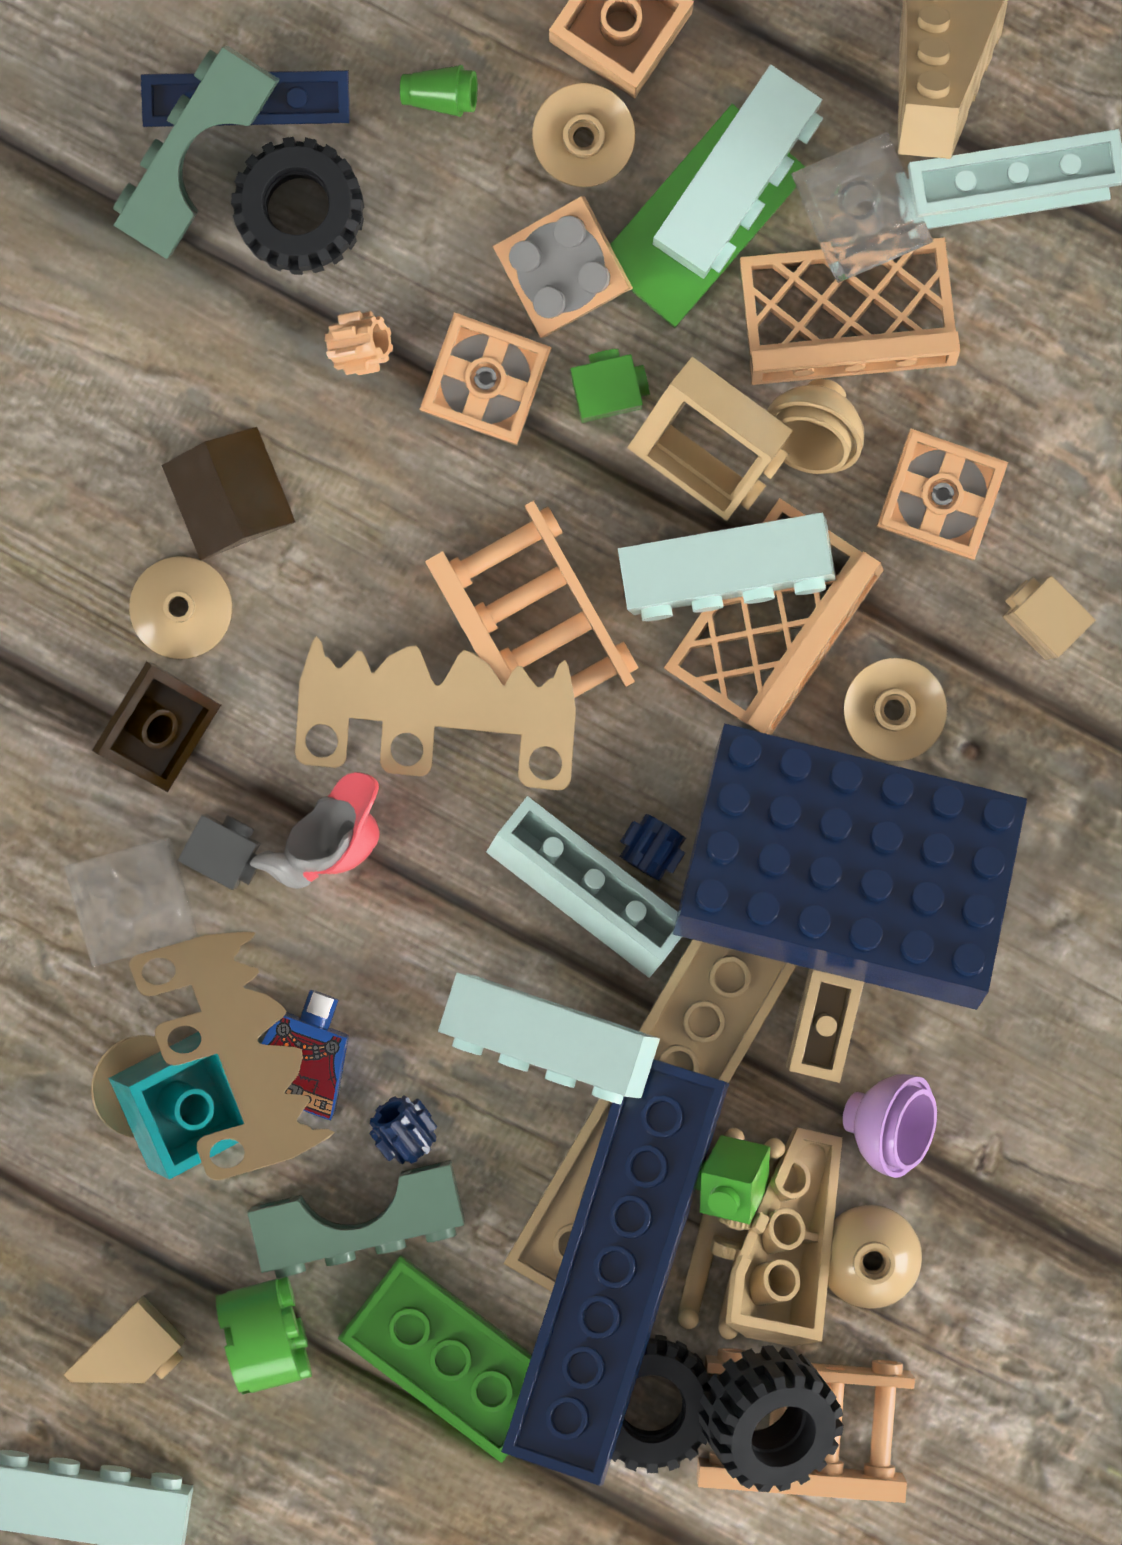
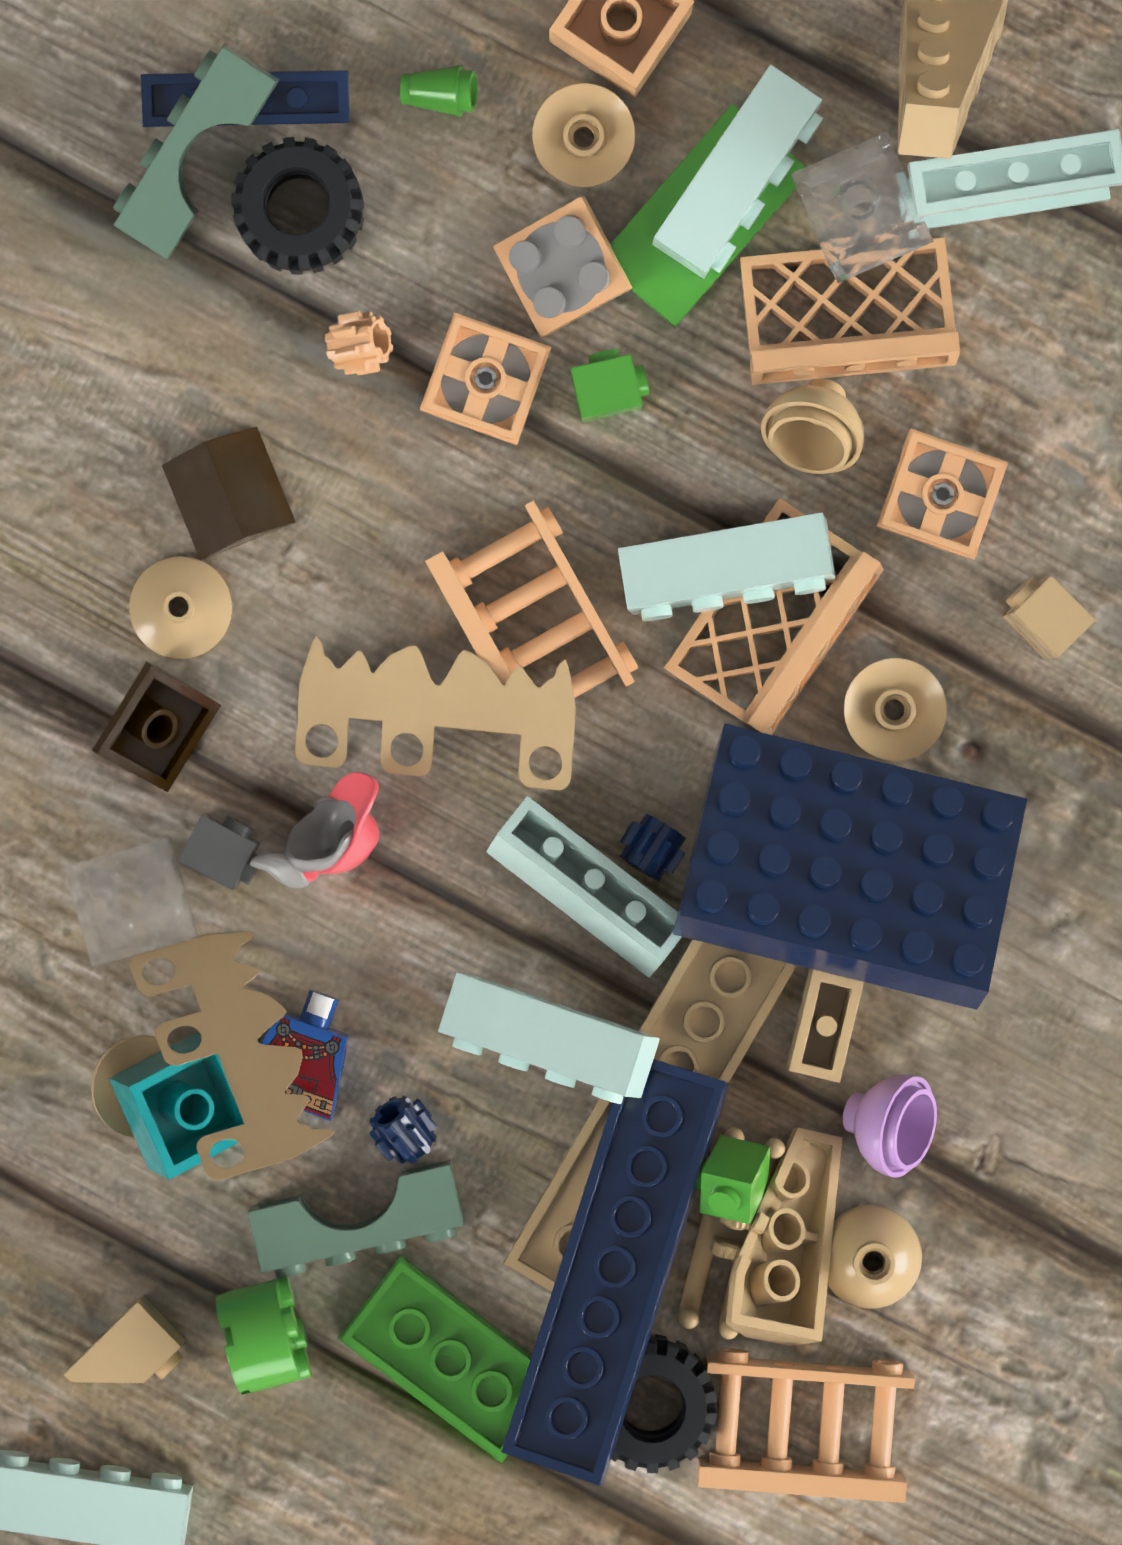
tan window [627,356,793,521] -> none
black tyre [699,1345,844,1493] -> none

